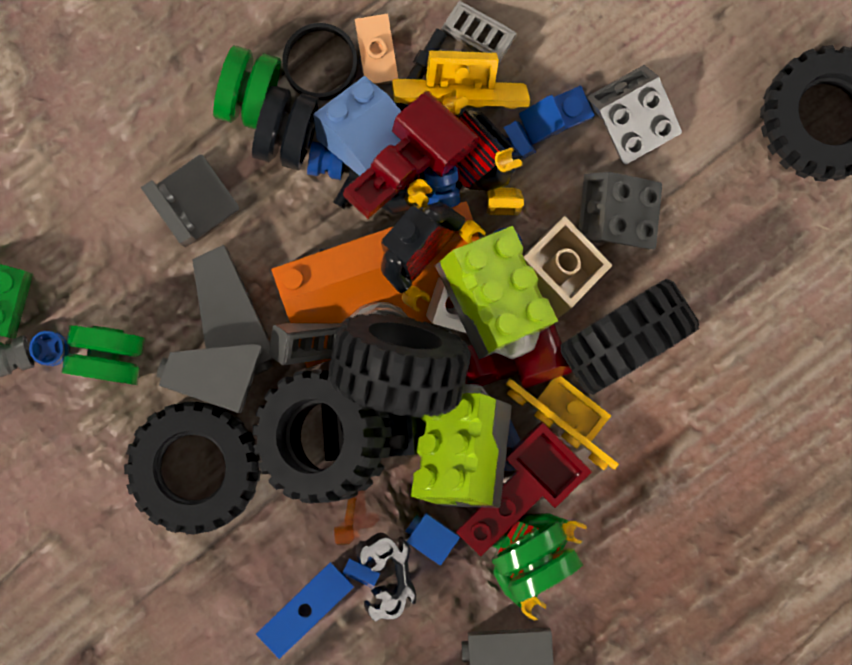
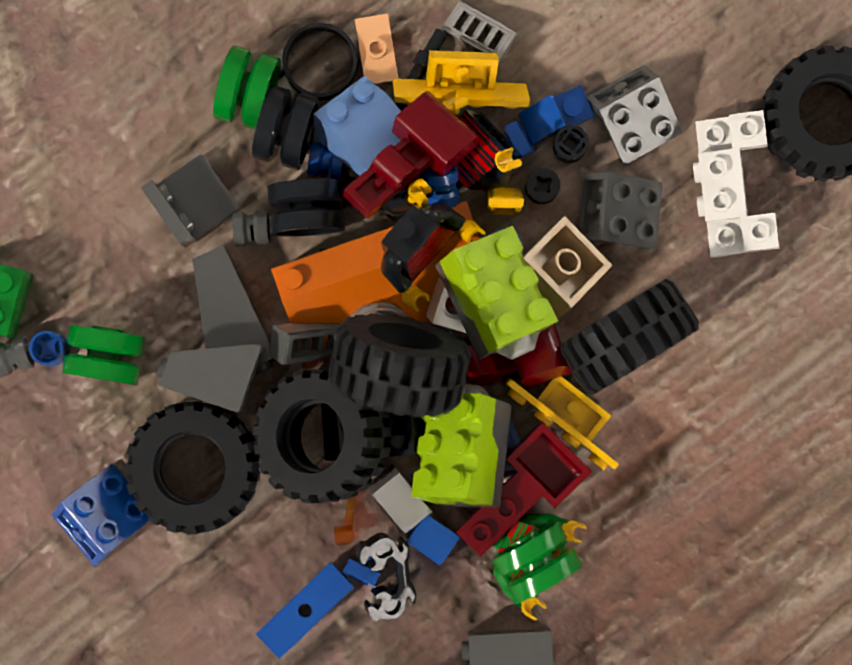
none -> blue bracket [51,464,149,567]
none -> dark grey wheel [232,210,270,246]
none -> black wheel [267,178,345,237]
none -> light grey slope [369,463,432,534]
none -> black wheel [525,168,560,205]
none -> black wheel [552,125,589,164]
none -> white bracket [693,110,780,258]

